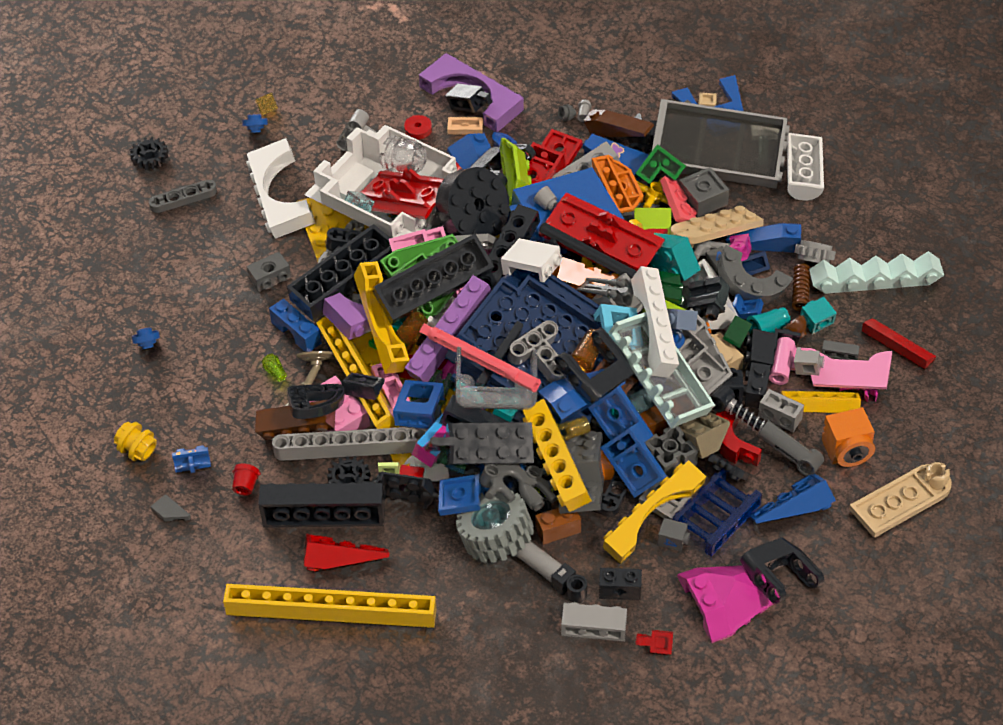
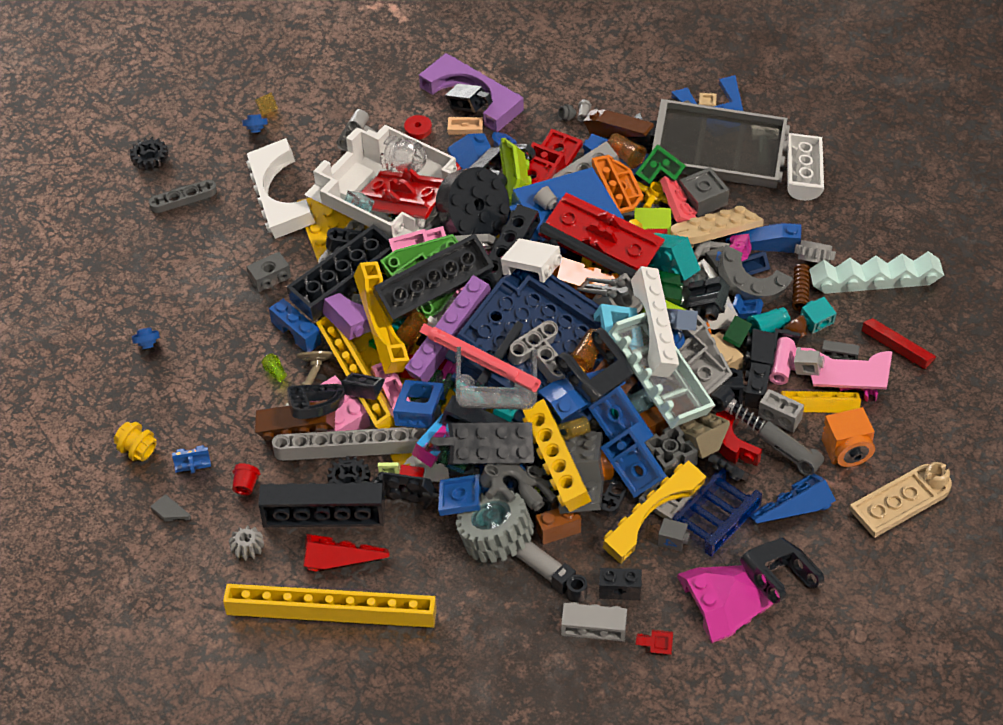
none -> light grey gear [229,525,264,561]
none -> clear orange plant [607,133,646,169]

